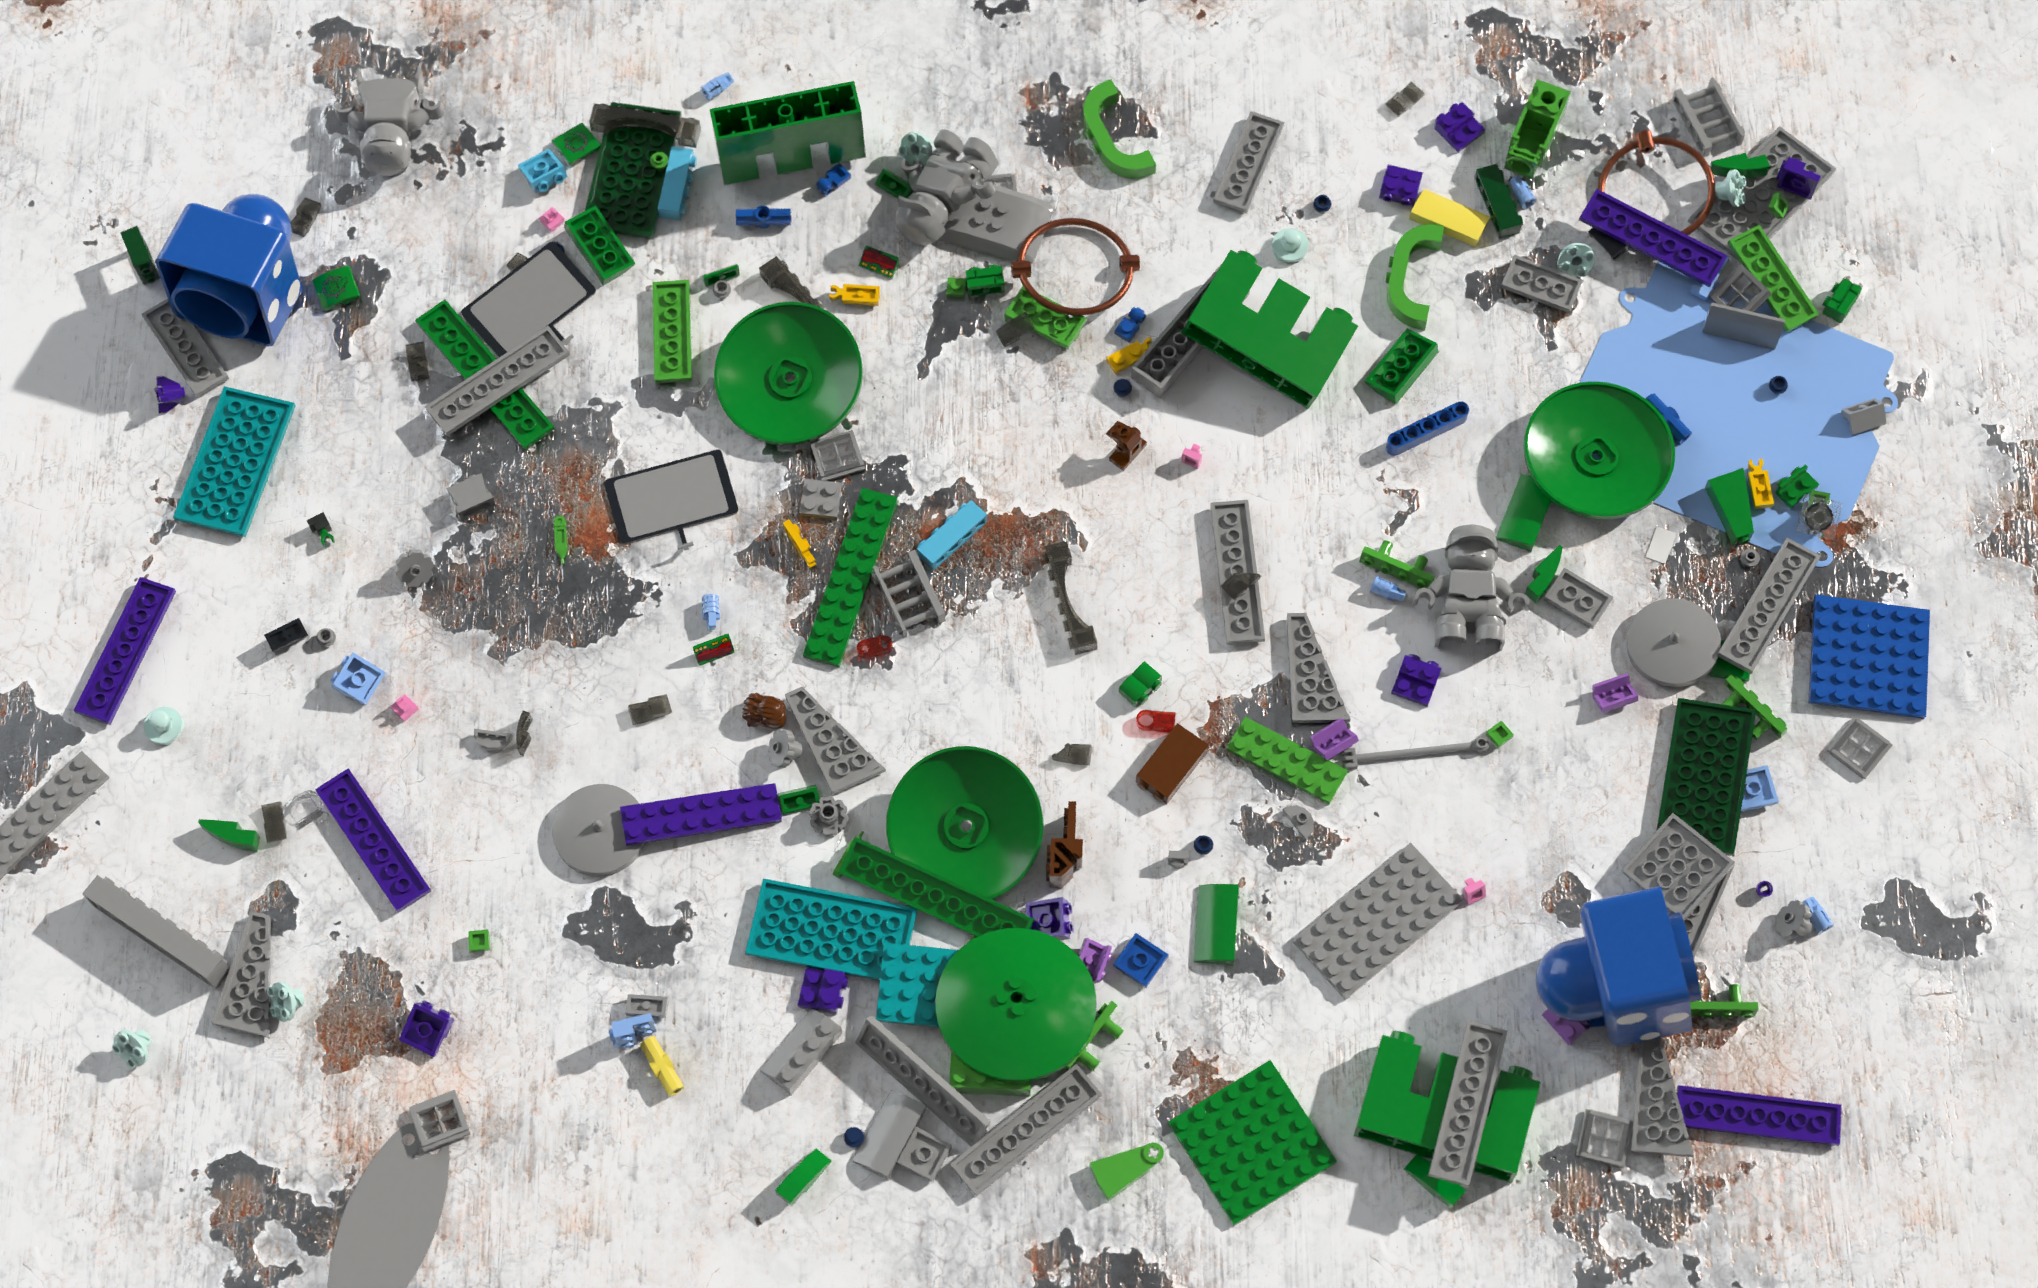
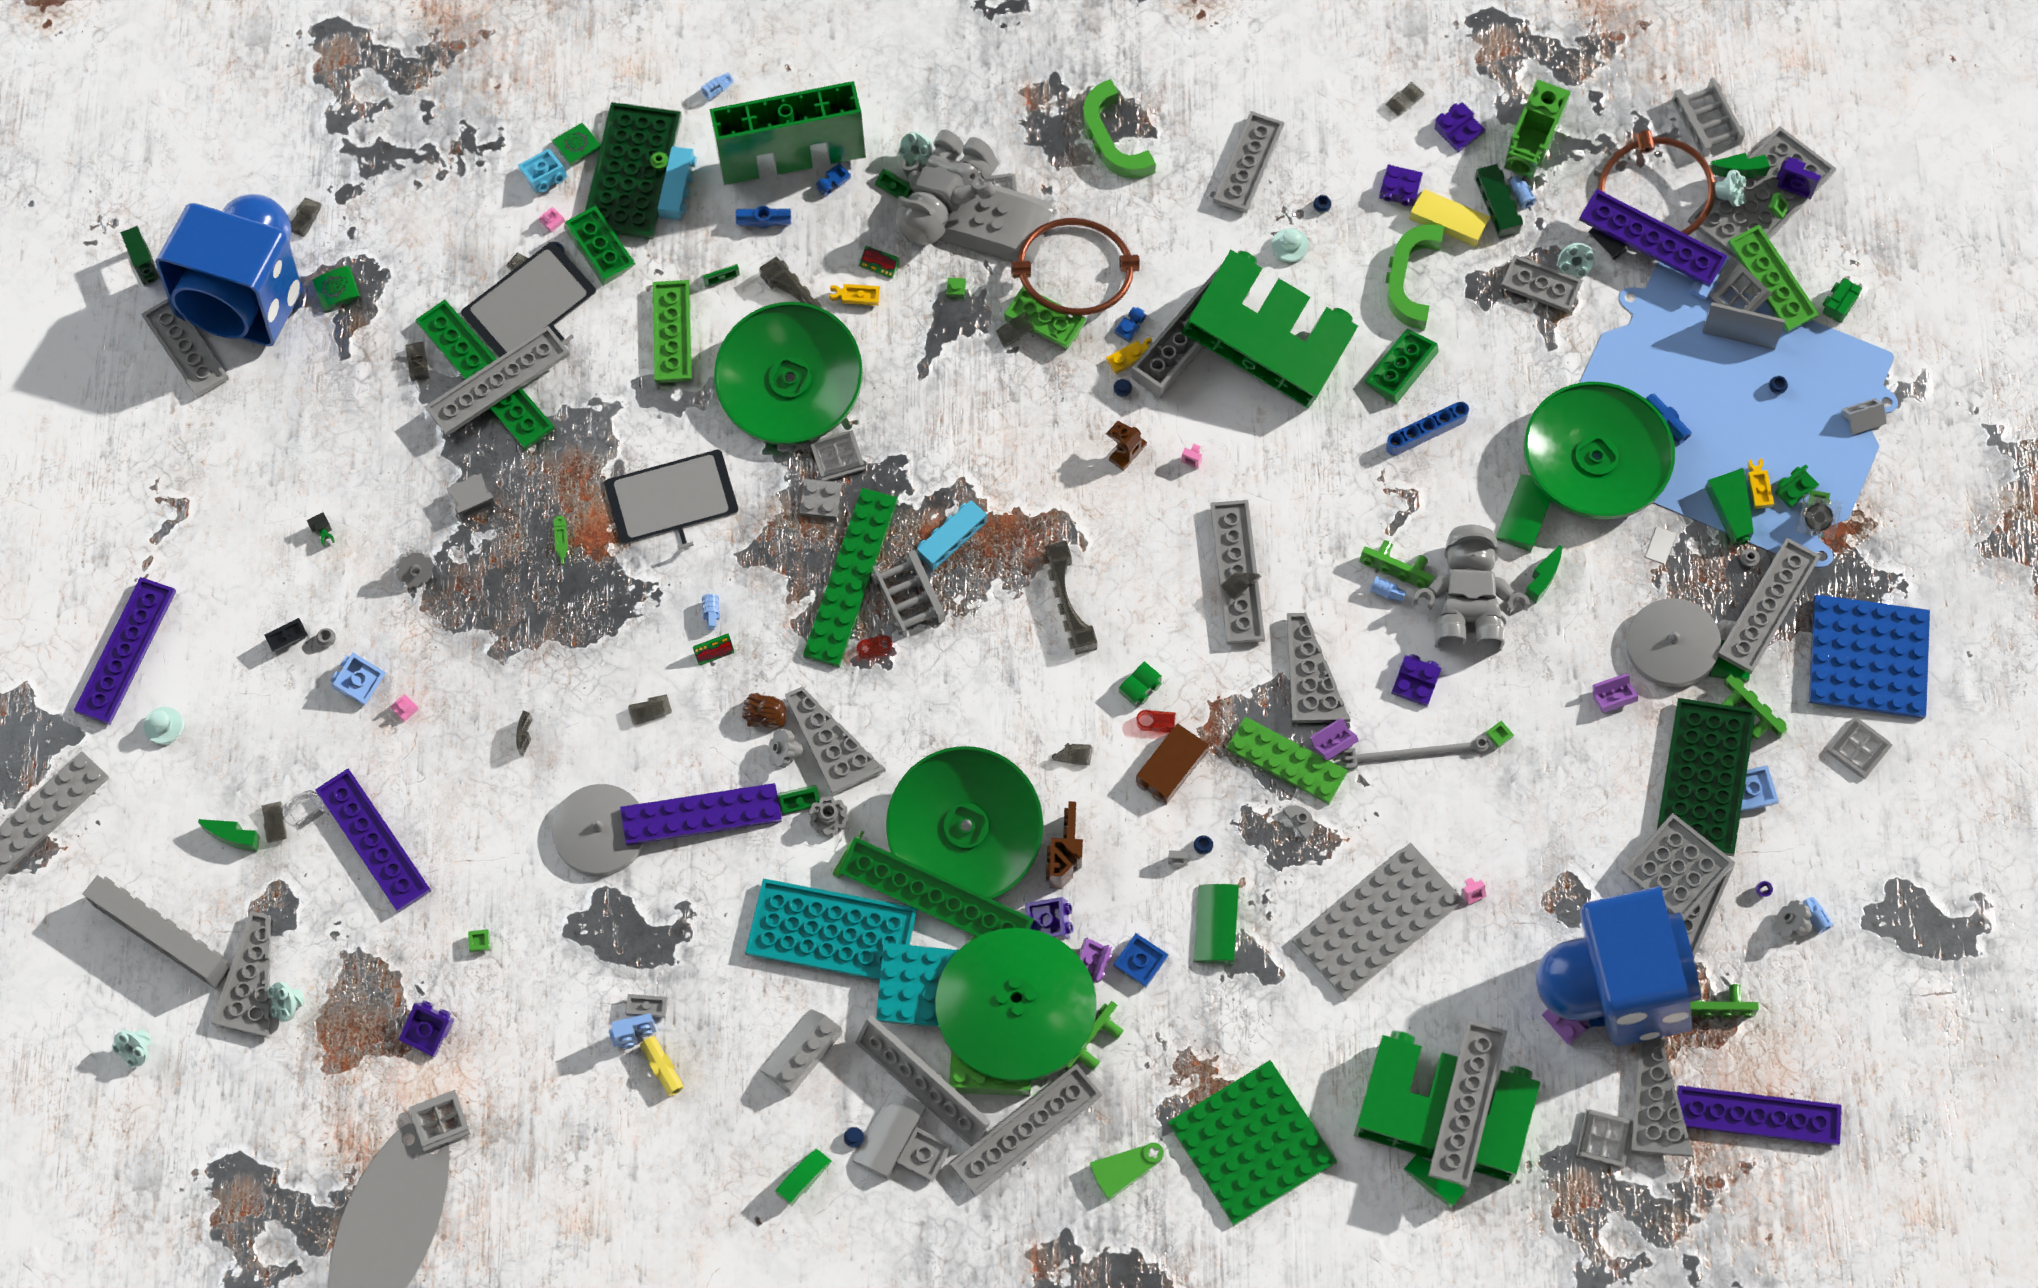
dark purple brick [154,376,185,413] -> none
teal plate [173,386,296,537] -> none
light grey piece [334,65,444,176] -> none
light grey plate [474,729,513,751] -> none
clear smoke arch [589,103,701,148] -> none
light grey plate [713,280,731,298] -> none
yellow plate [783,519,816,568] -> none
dark purple plate [797,967,848,1014] -> none
green brick [965,265,1005,297] -> none
light grey plate [1544,567,1613,629] -> none

